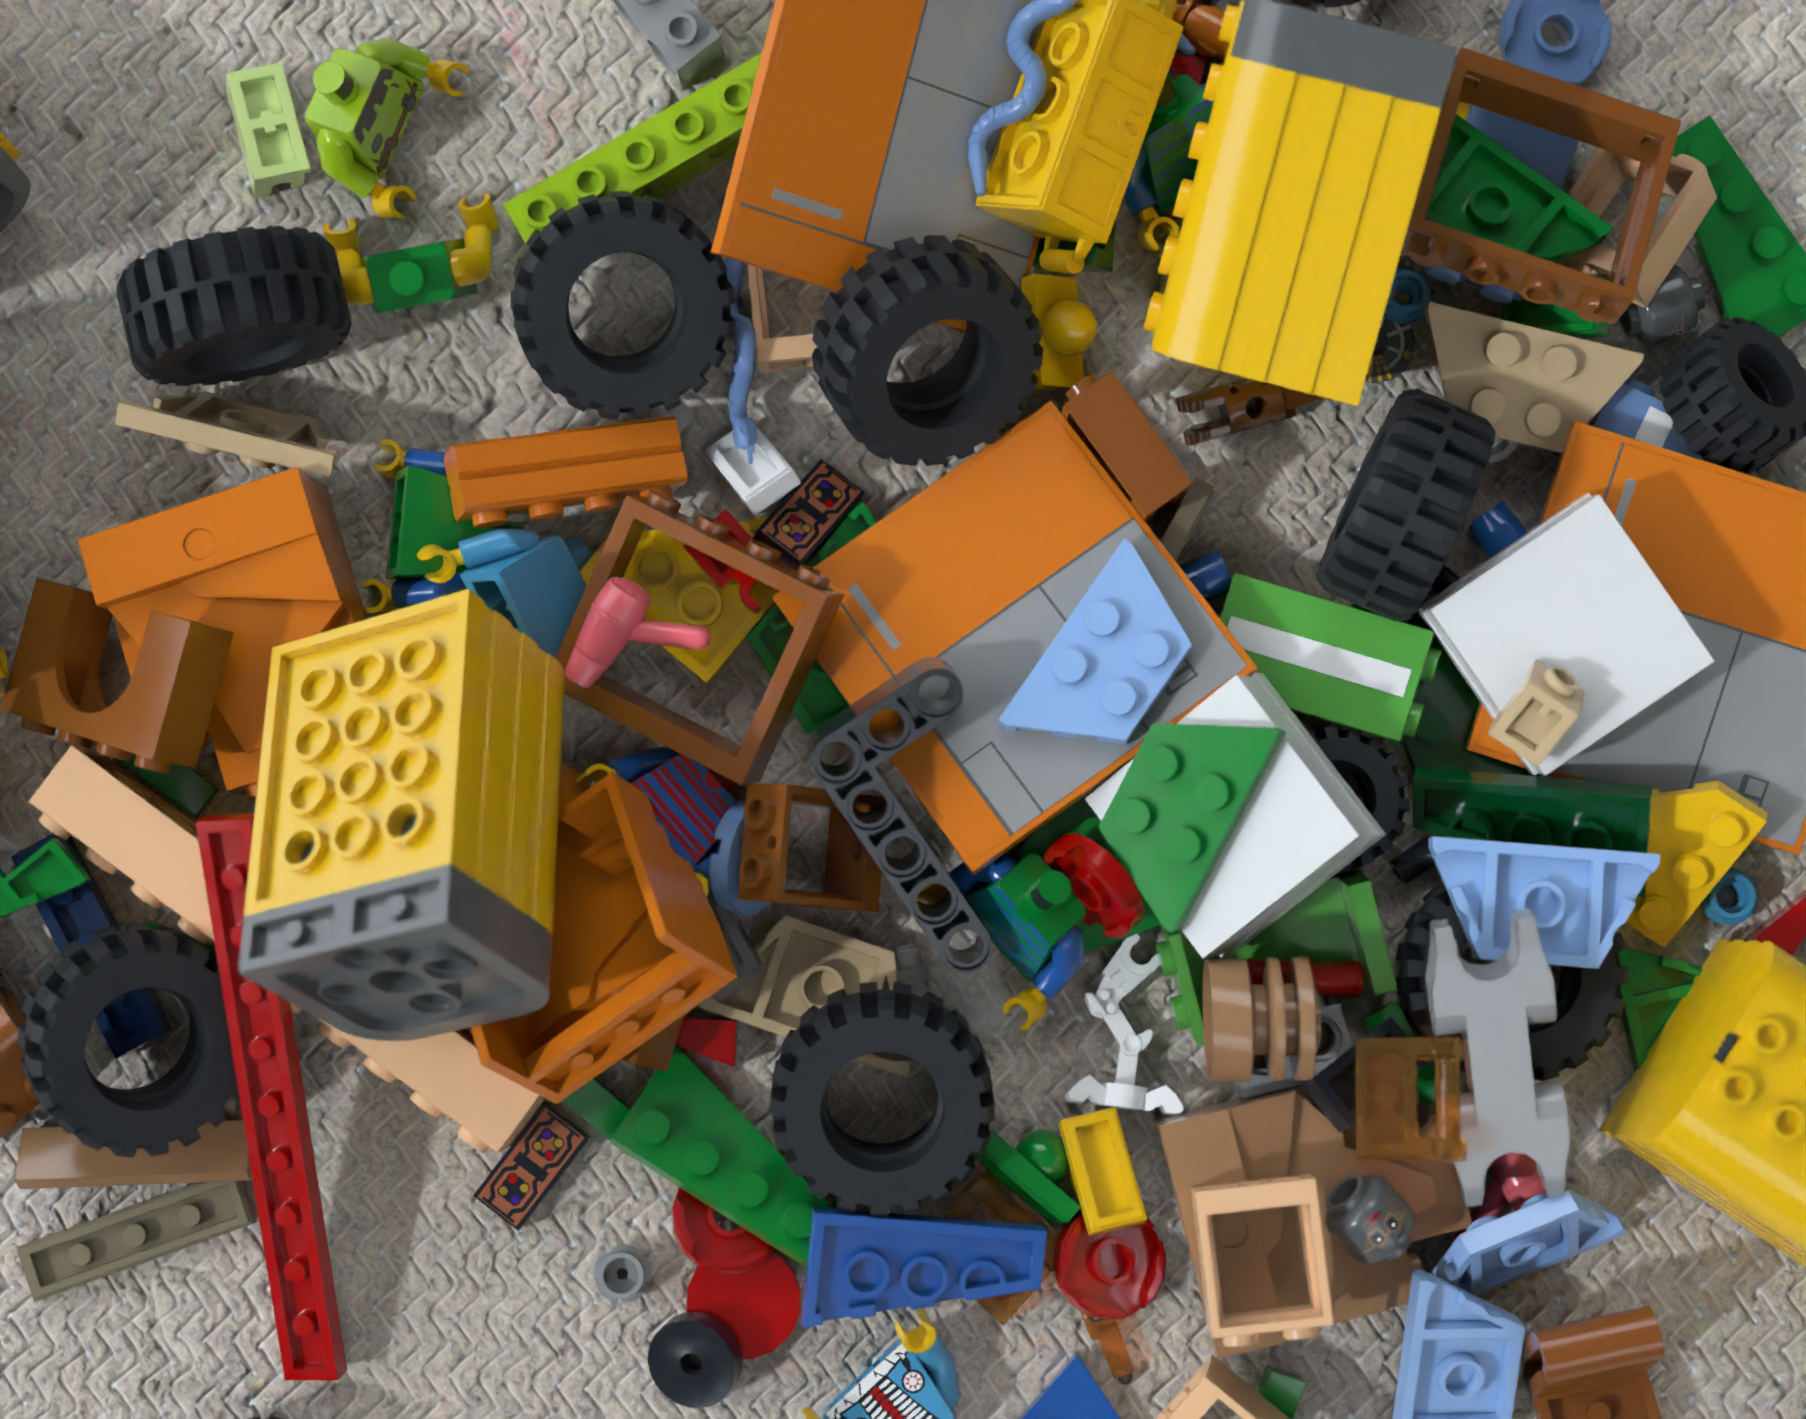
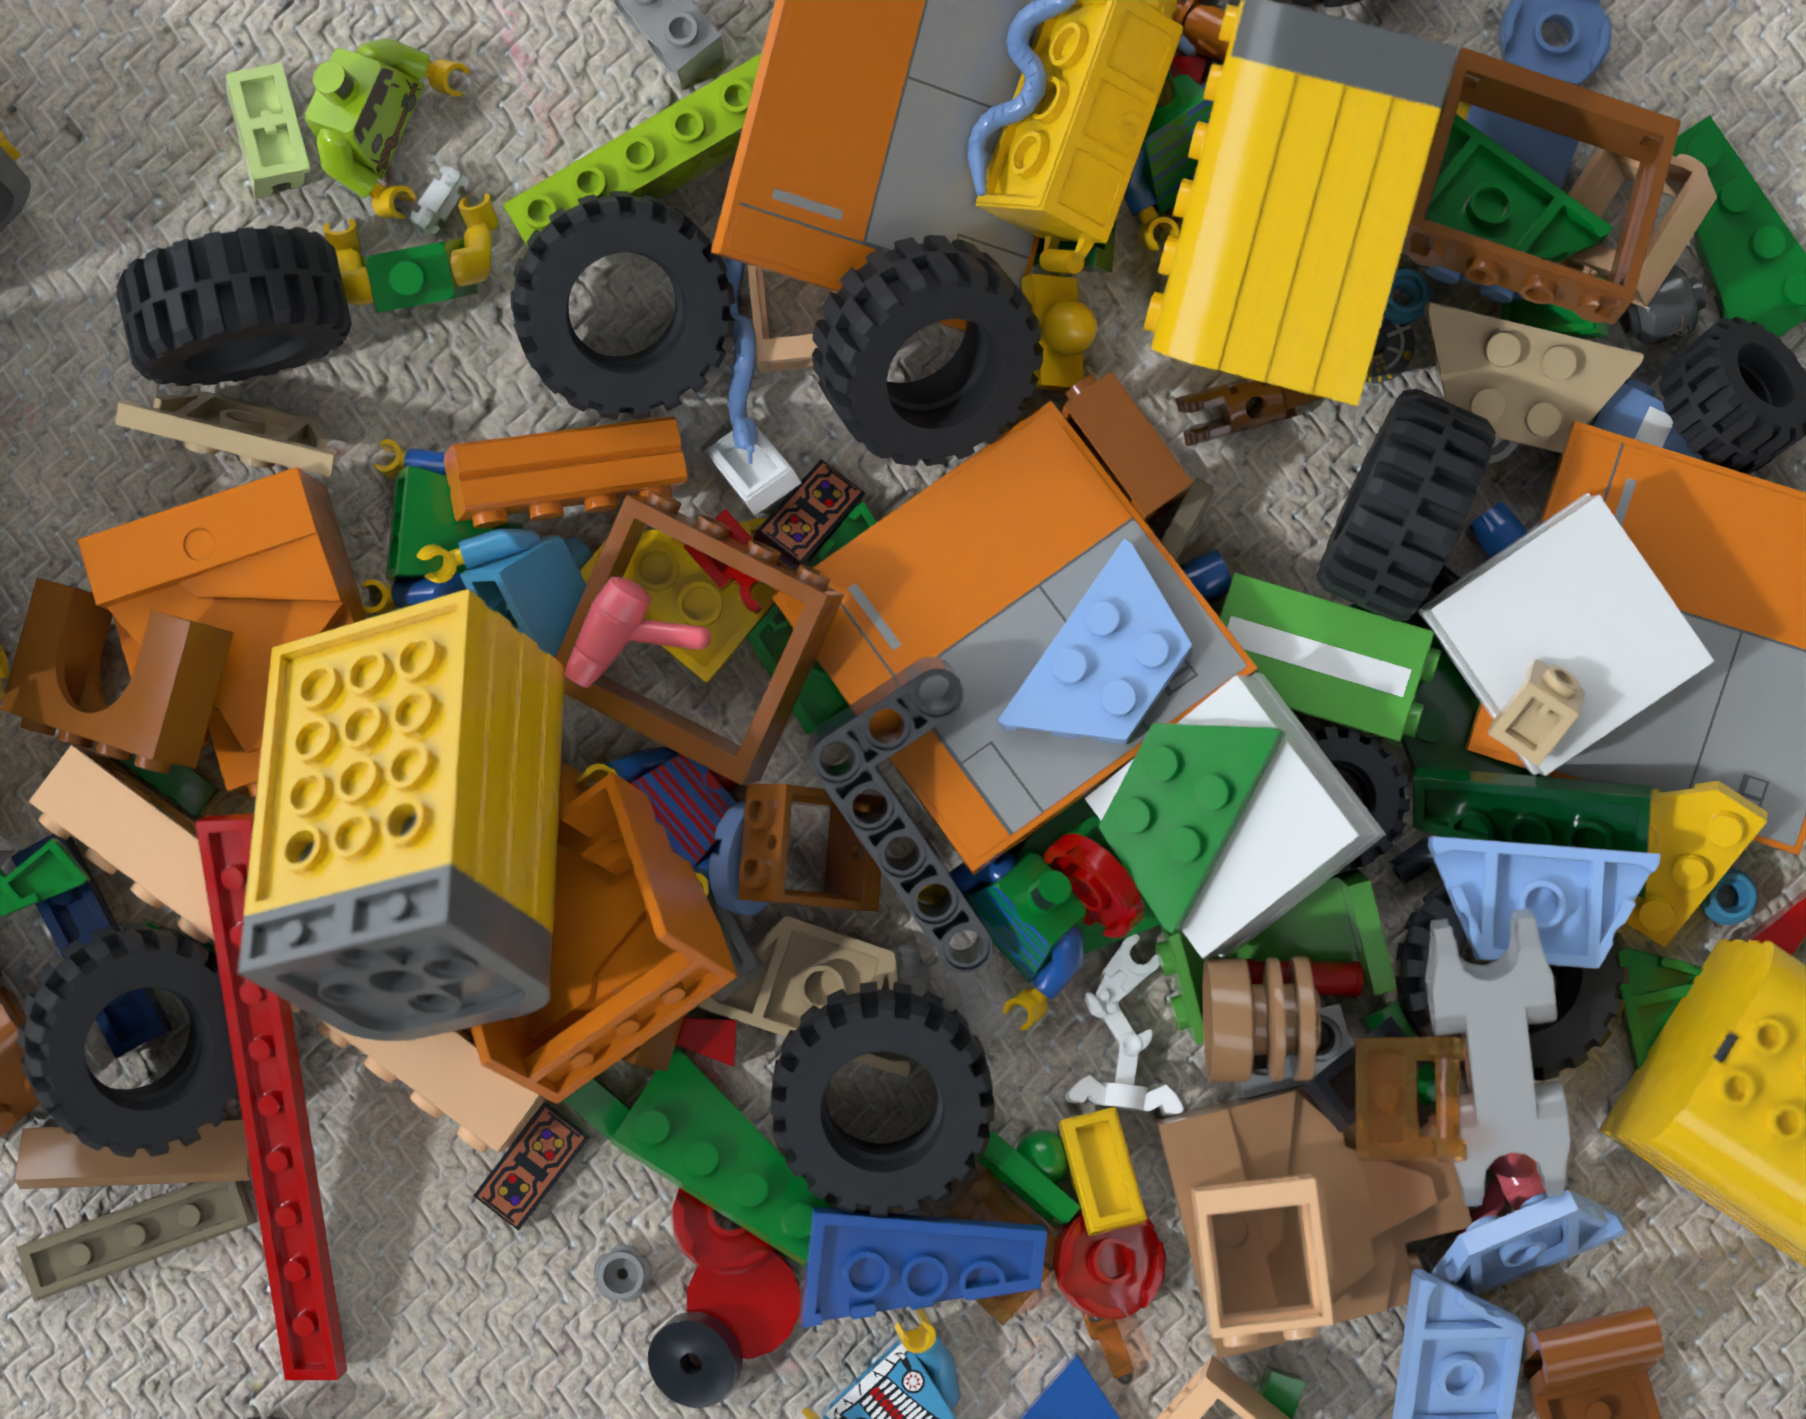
dark grey head [1325,1174,1415,1264] -> none
none -> white piece [410,165,469,235]

